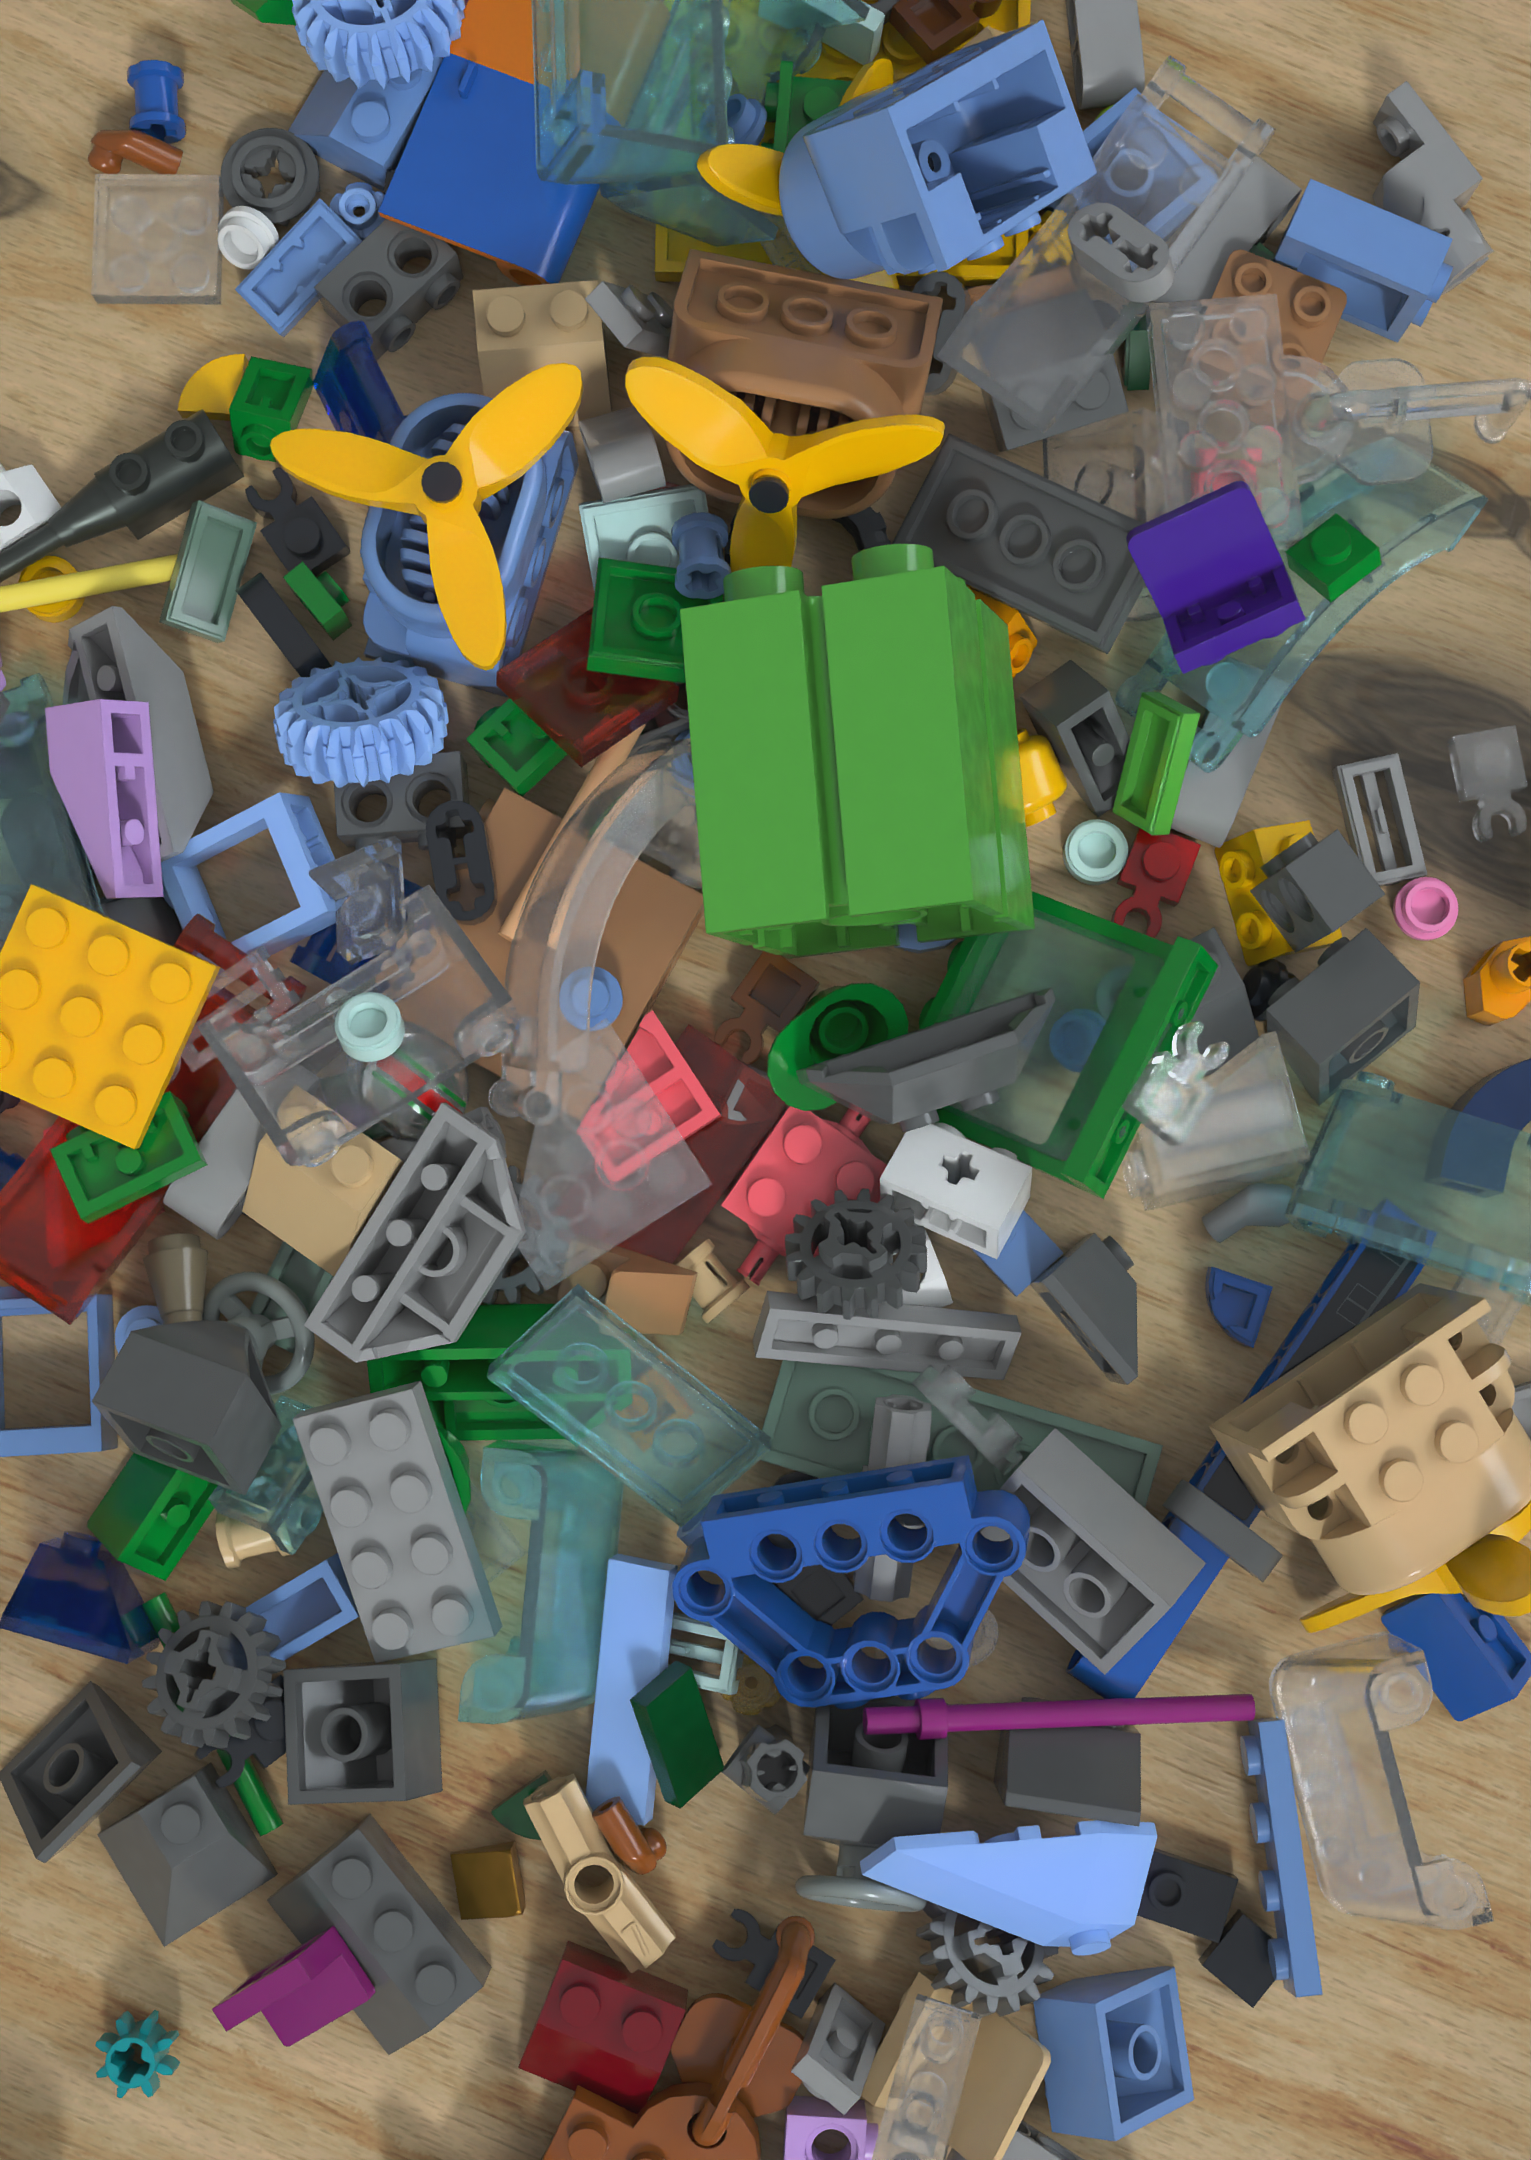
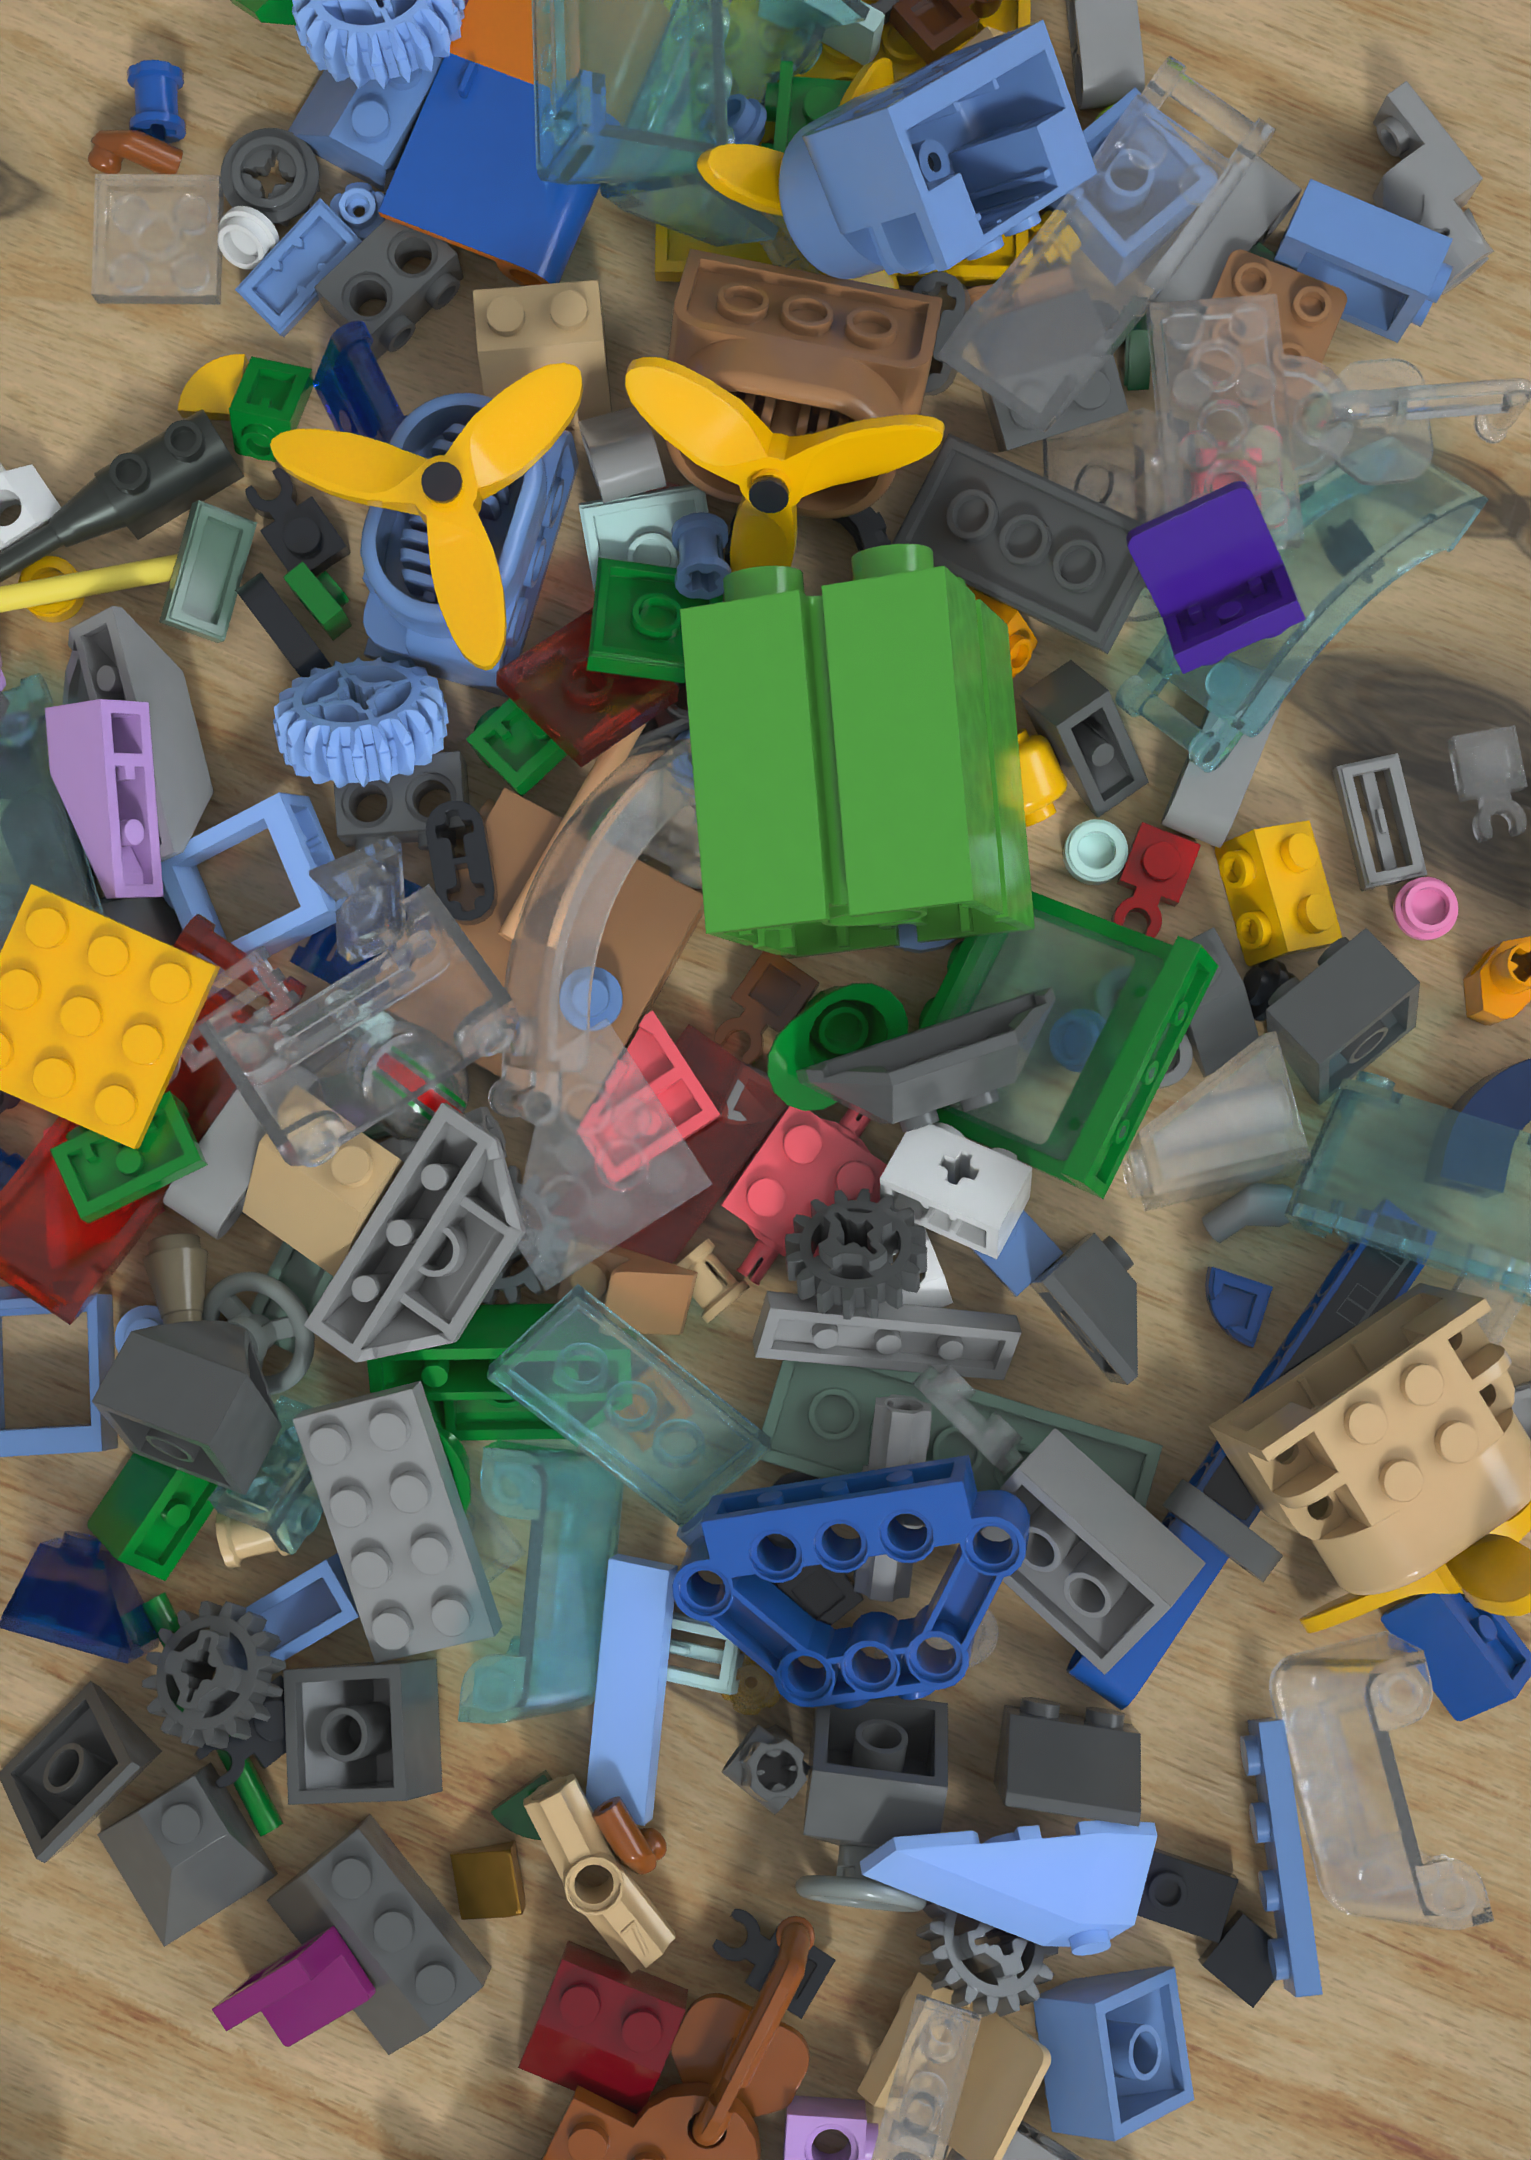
teal gear [95,2010,180,2098] -> none
light aqua tile [334,992,405,1062] -> none
light grey plate [585,281,673,358] -> none
dark green tile [630,1661,724,1809] -> none
light grey plate [791,1982,885,2115] -> none
magenta bar [863,1694,1256,1740] -> none
light grey beam [1067,203,1175,303] -> none
bright green tile [1112,692,1200,835] -> none
clear plate [1122,1021,1230,1146] -> none
dark grey brick [1250,829,1385,953] -> none
green plate [1285,513,1382,602] -> none

